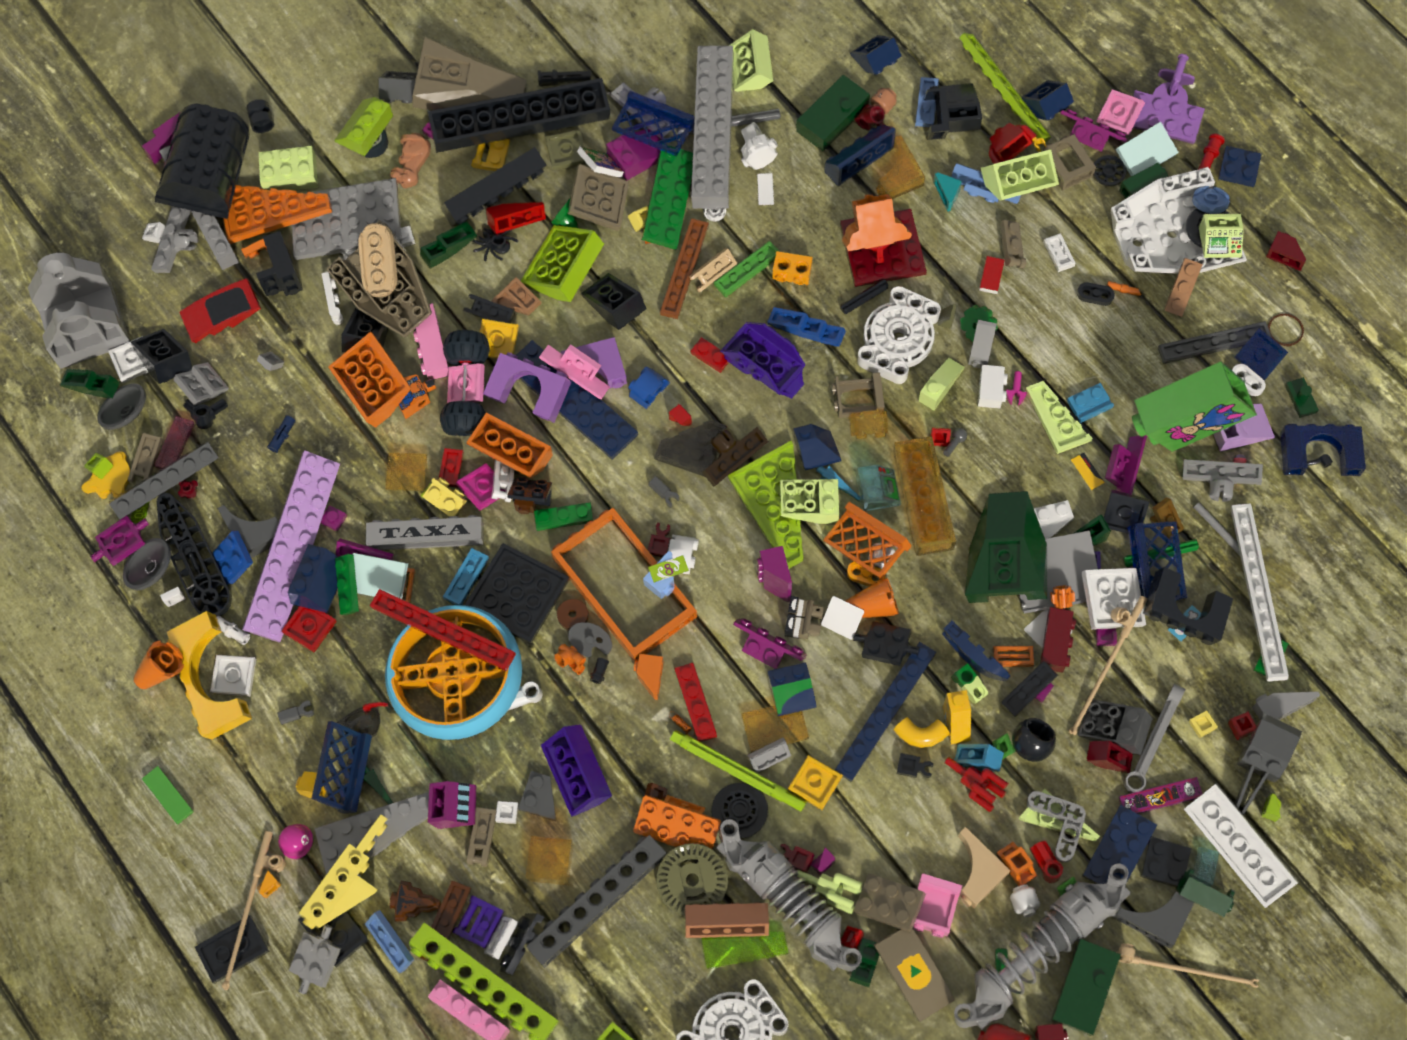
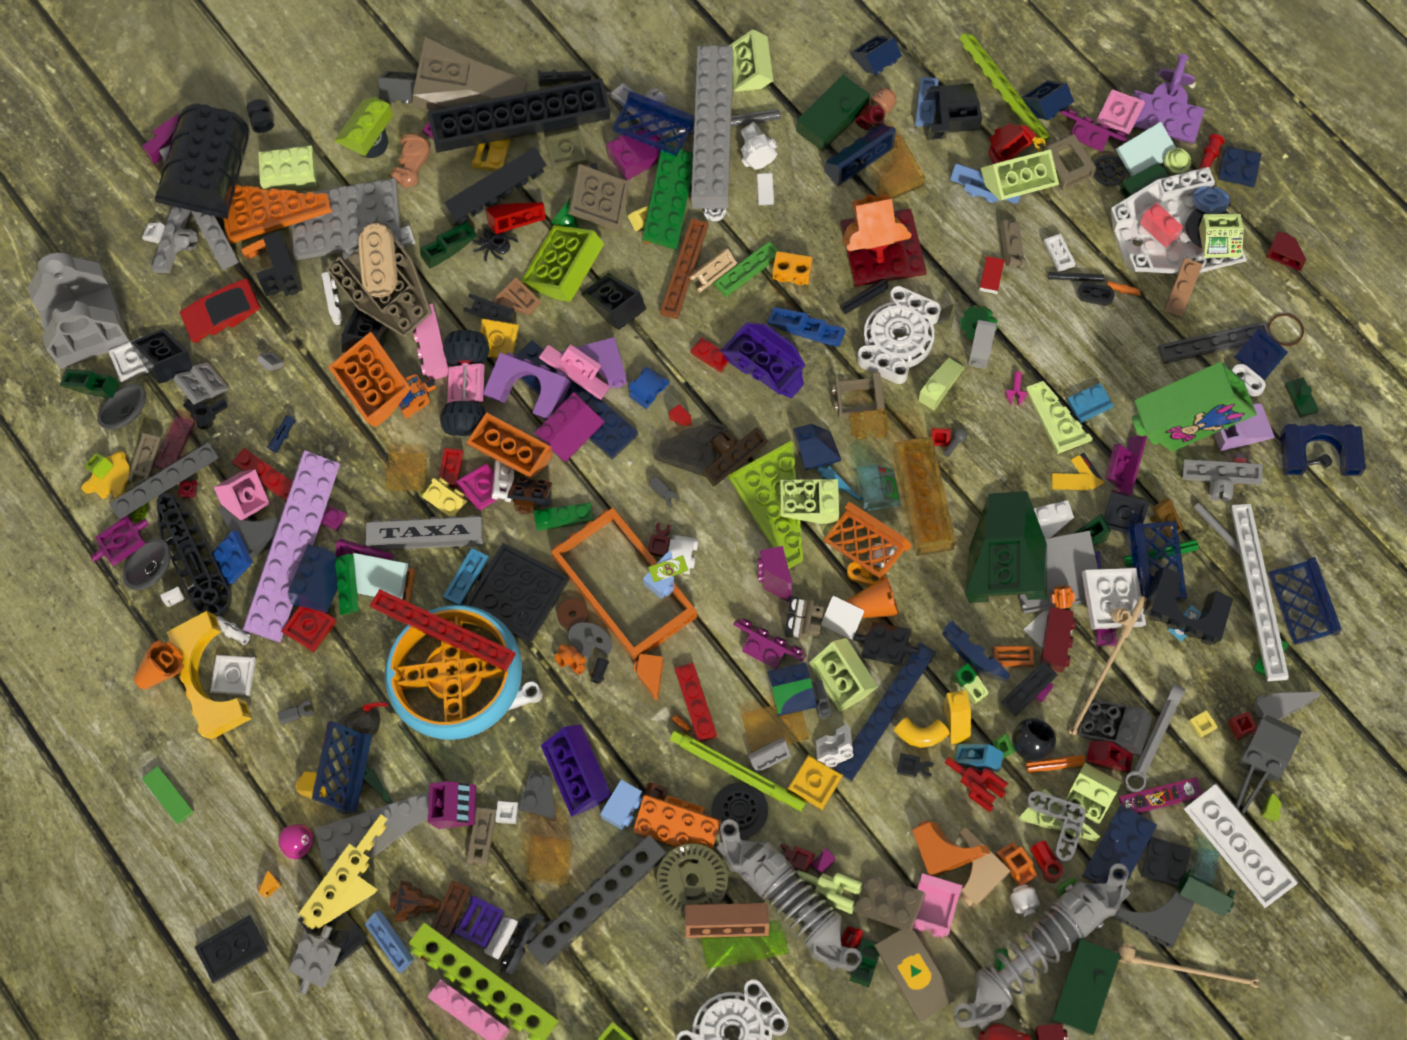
tan piece [222,831,285,990] -> none
tile [577,147,624,178] -> none
teal slope [933,172,962,212] -> none
white brick [978,365,1008,409] -> none
none -> bright pink slope [214,470,270,520]
none -> red plate [232,448,292,501]
none -> magenta slope [535,392,605,462]
none -> light blue brick [600,780,643,830]
none -> yellowish green slope [809,638,878,712]
none -> dark grey bar [812,680,832,720]
none -> white cylinder [816,724,853,767]
none -> orange arch [912,820,991,876]
none -> orange axle [1026,755,1086,773]
none -> black bar [1048,272,1104,282]
none -> yellow sticker [1052,473,1089,490]
none -> yellowish green slope [1065,763,1121,824]
none -> coral brick [1140,202,1183,248]
none -> yellowish green plate [1163,148,1191,175]
none -> clear blue fence [1268,557,1342,645]

